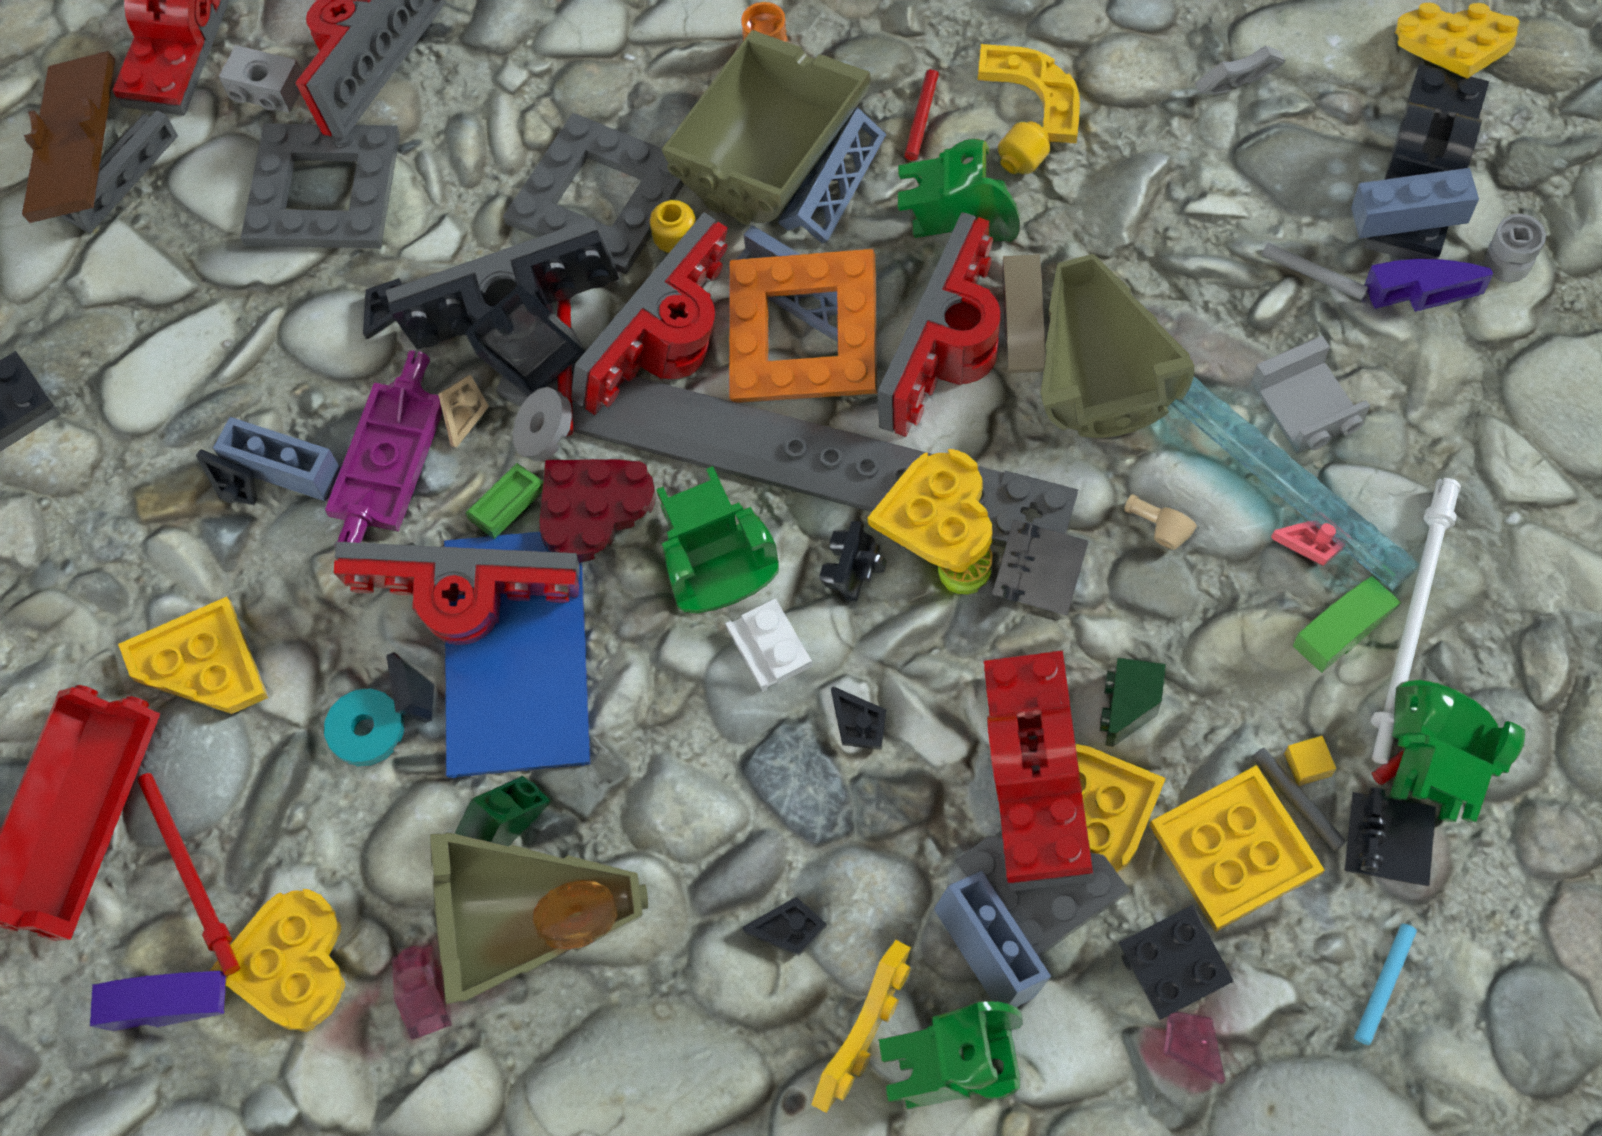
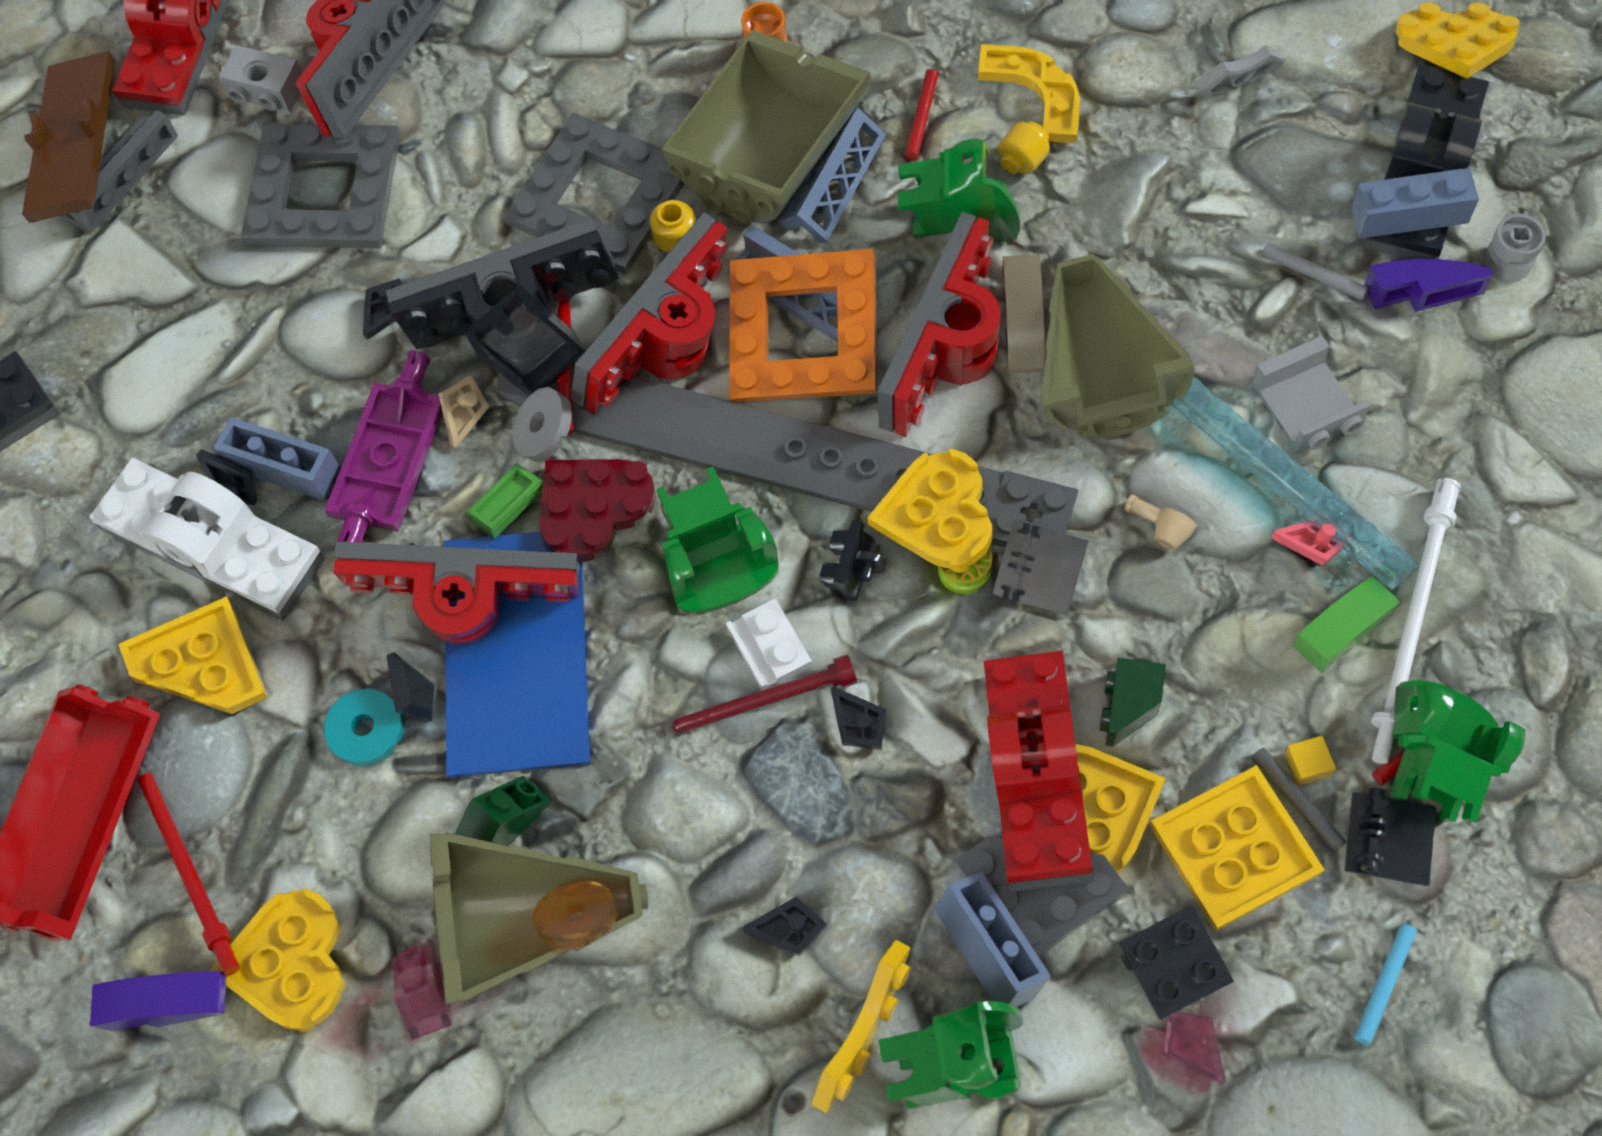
none -> white piece [89,457,325,621]
none -> dark red piece [672,654,858,734]

